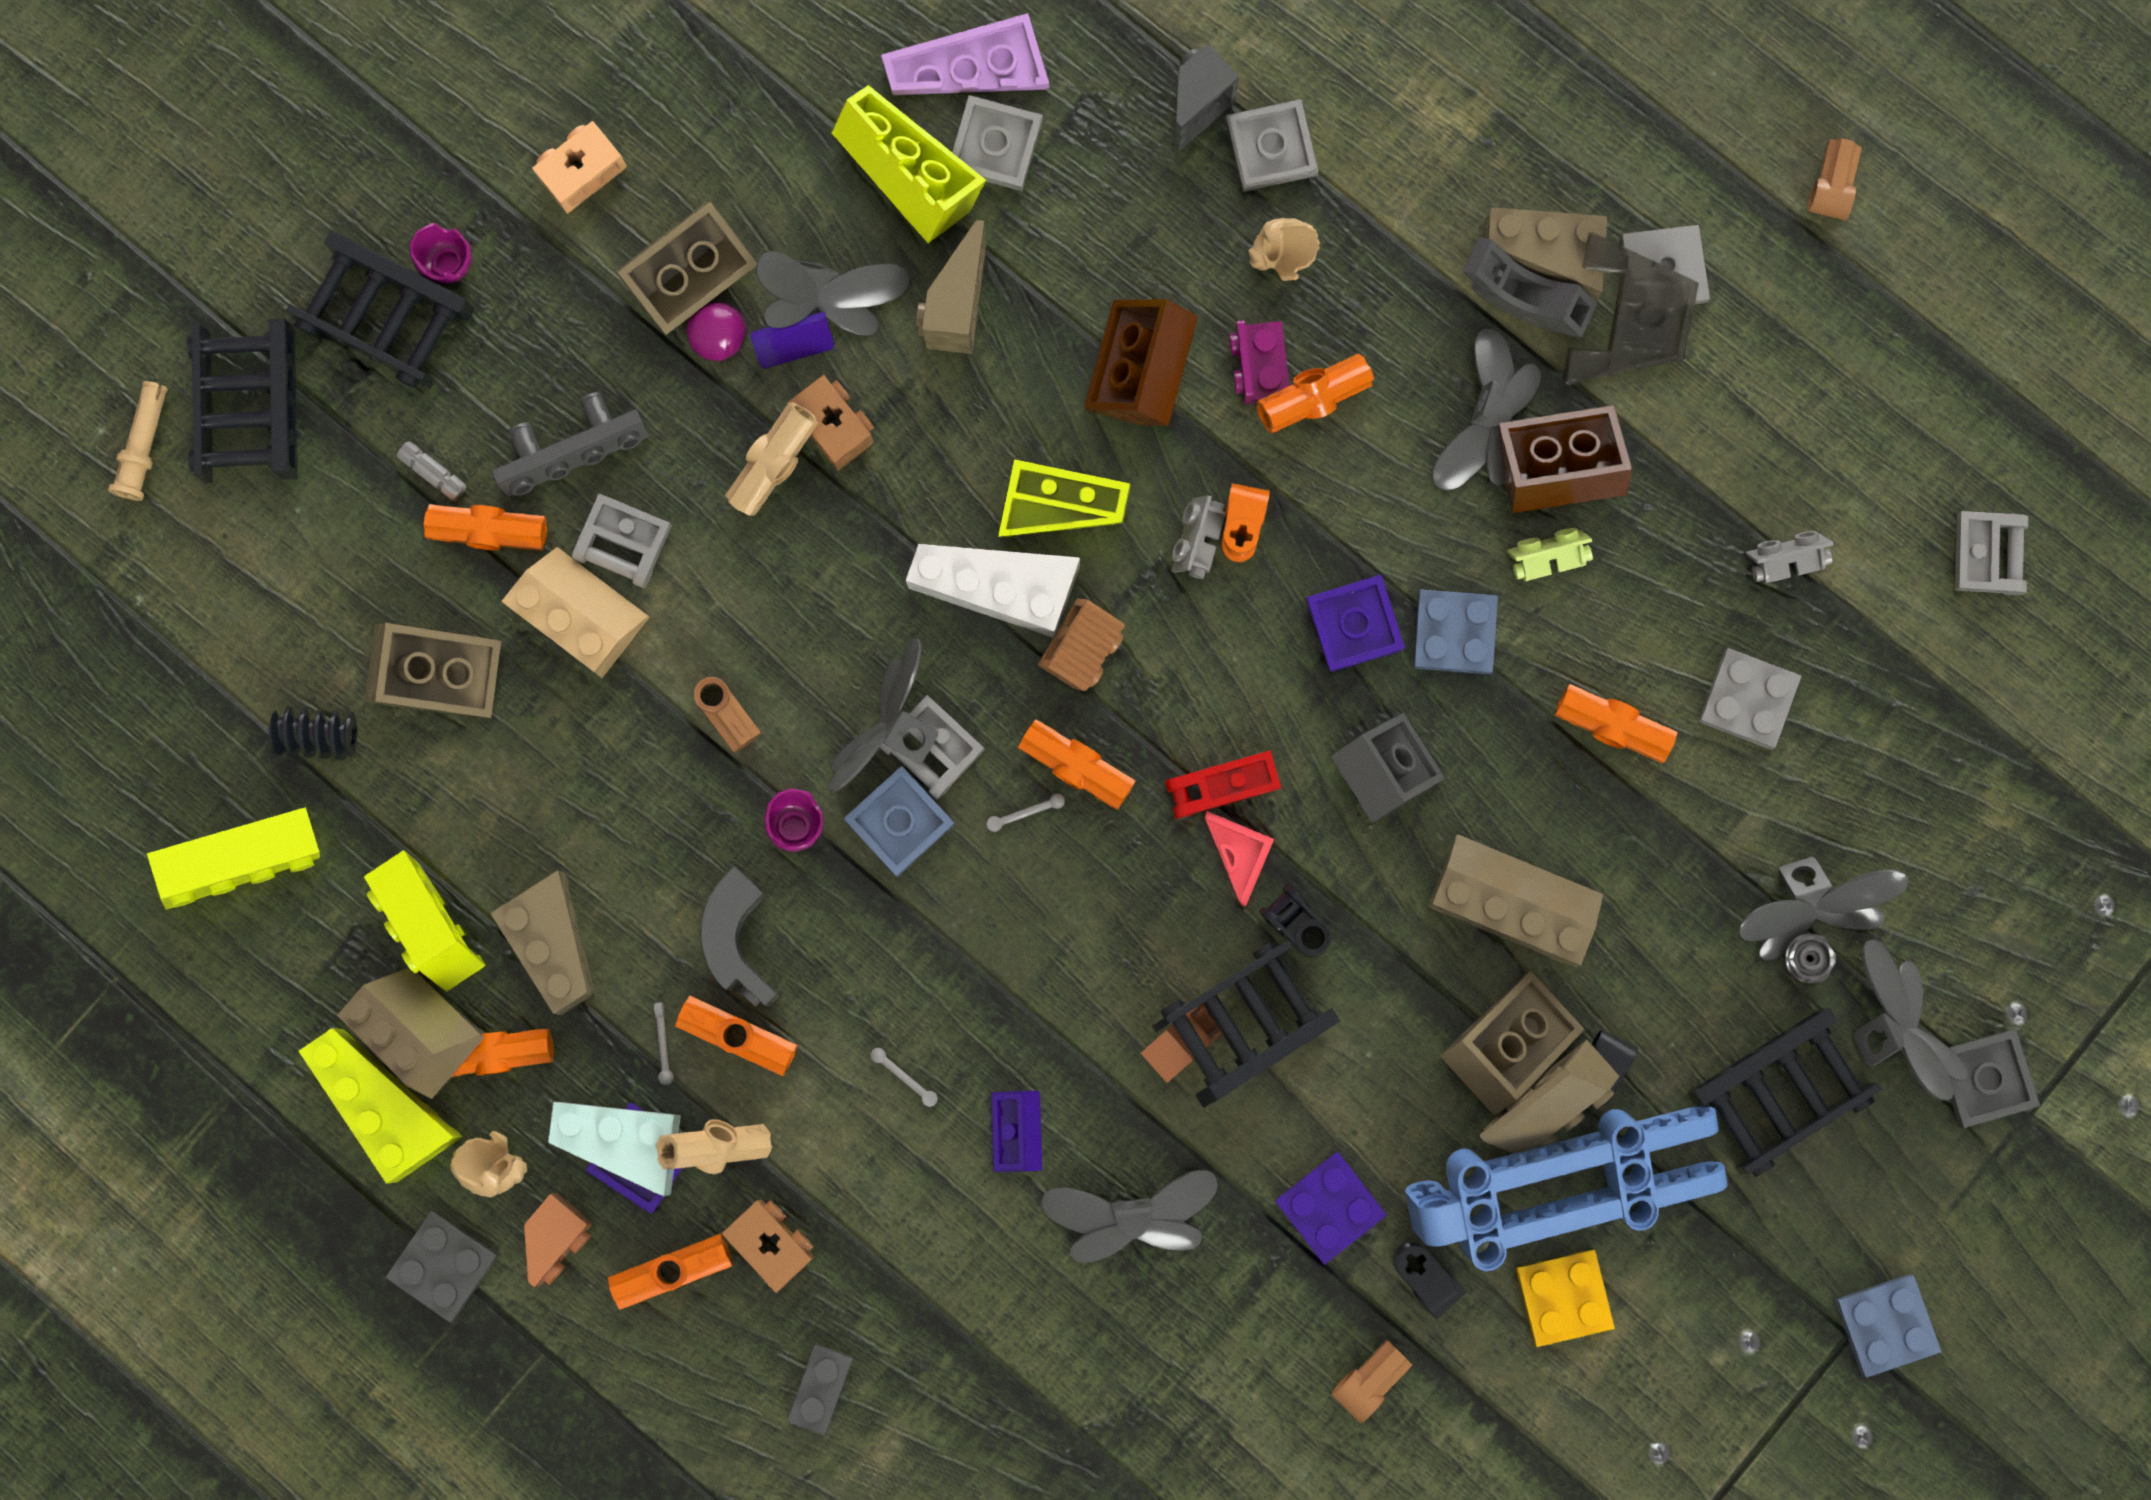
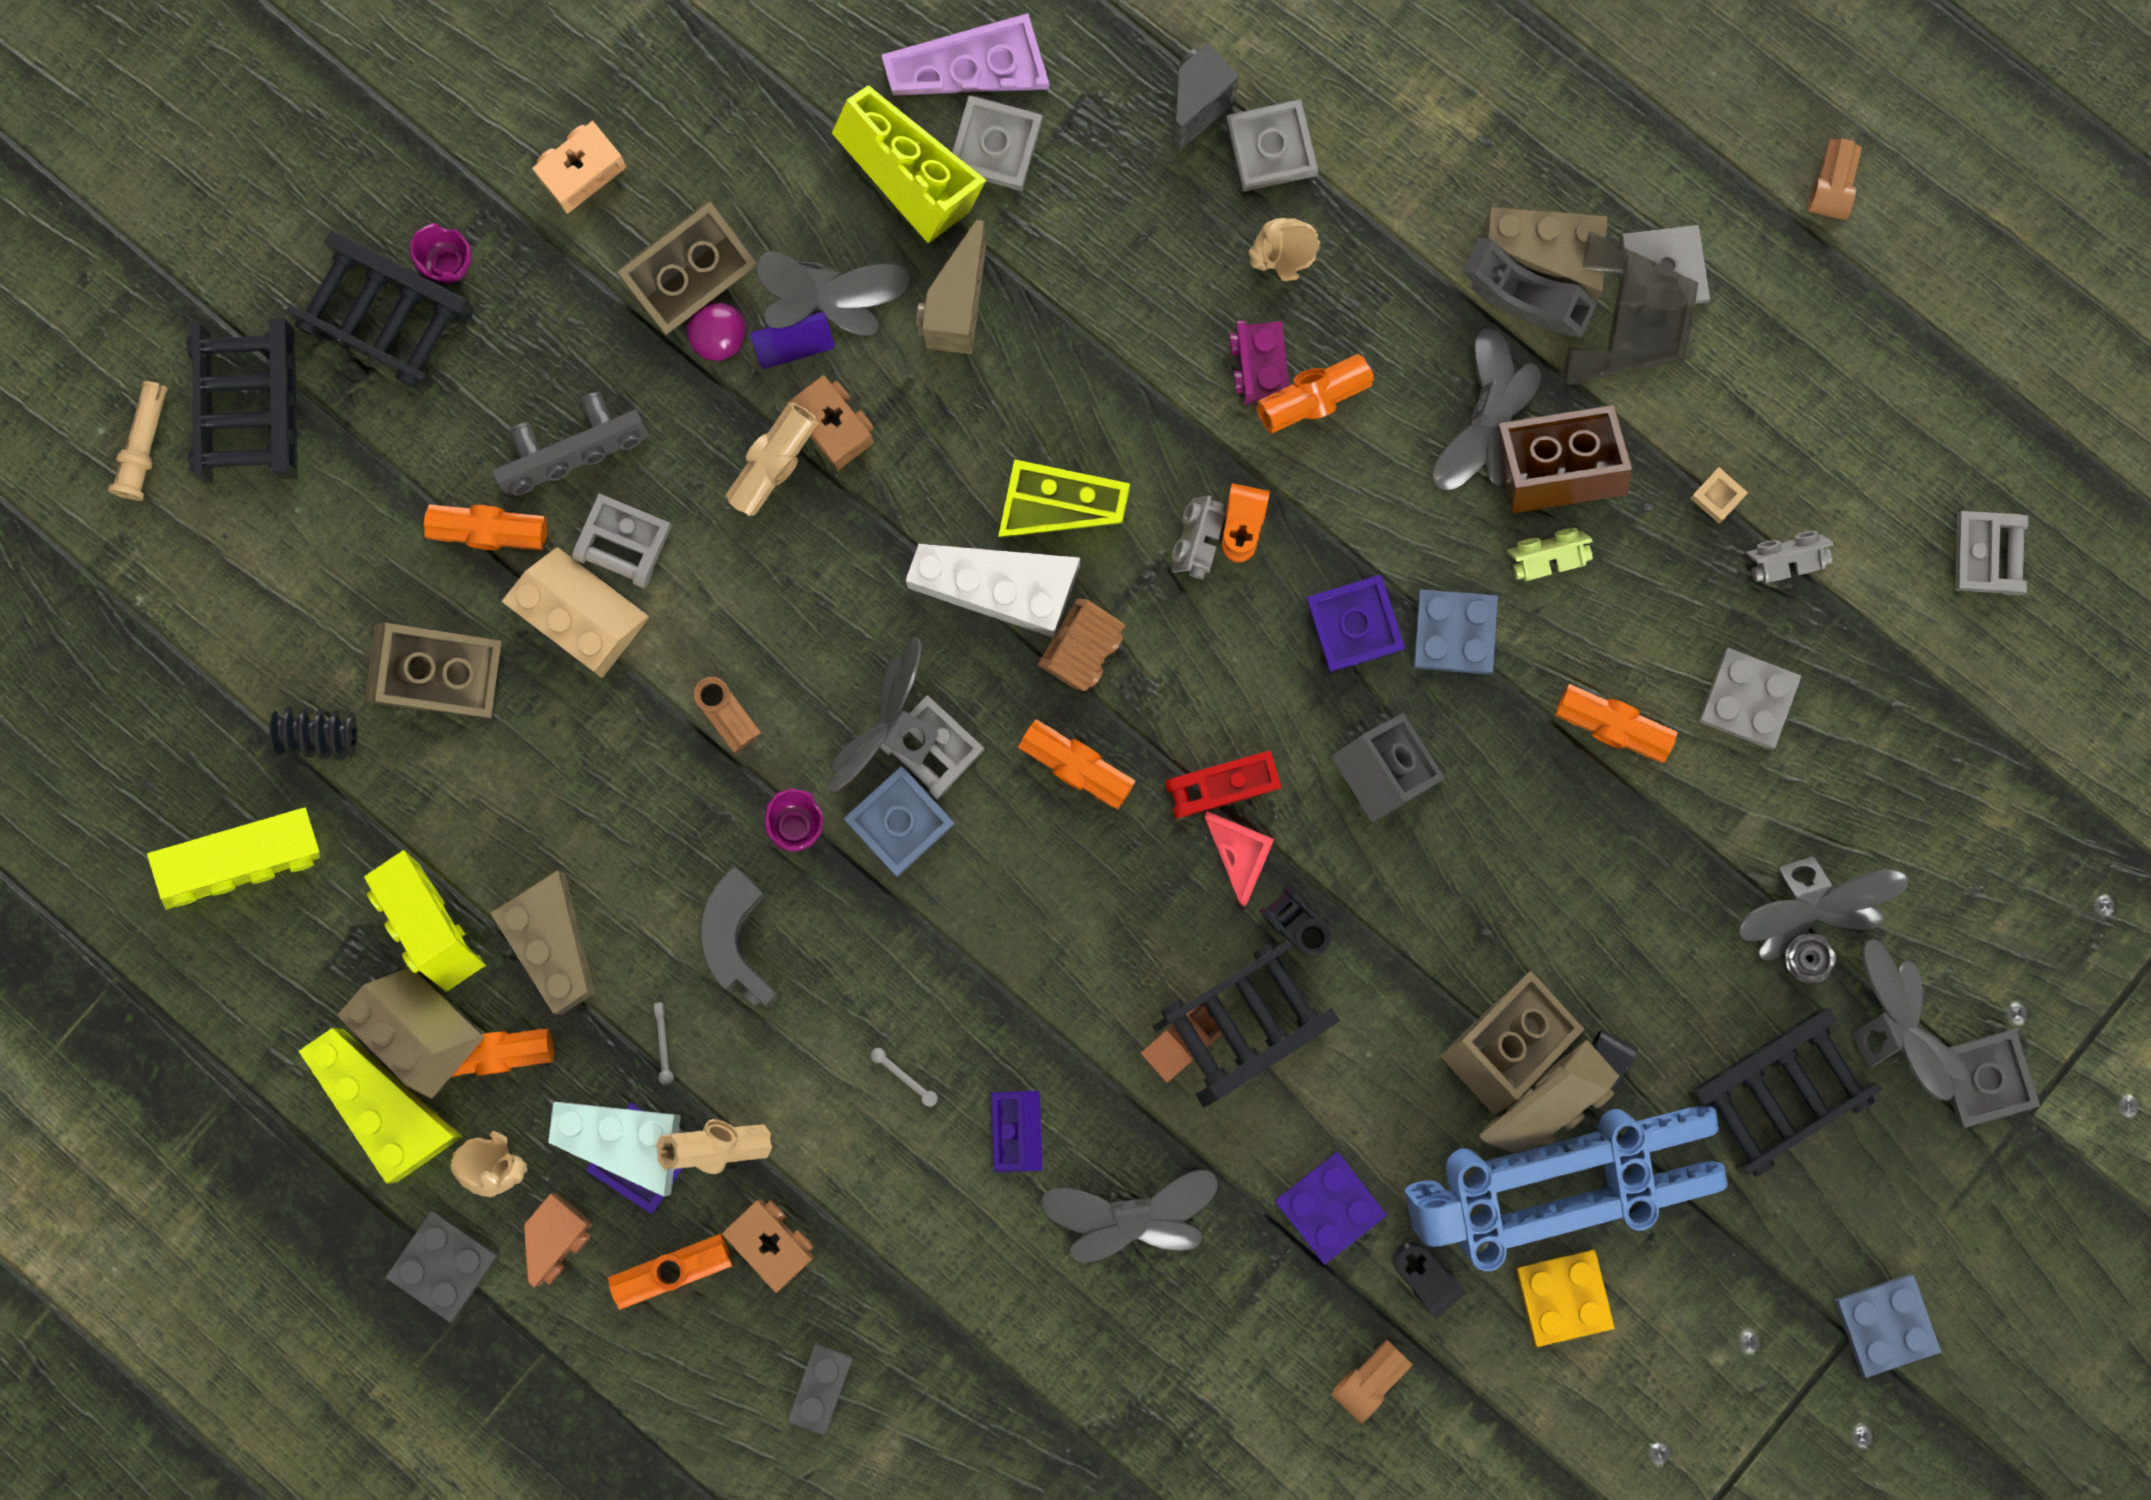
light grey axle [397,441,466,501] -> none
orange piece [675,995,798,1077] -> none
light grey hinge [987,793,1065,832] -> none
reddish brown slope [1084,299,1198,426] -> none
dark tan slope [1427,834,1603,967] -> none
none -> tan plate [1690,467,1748,524]

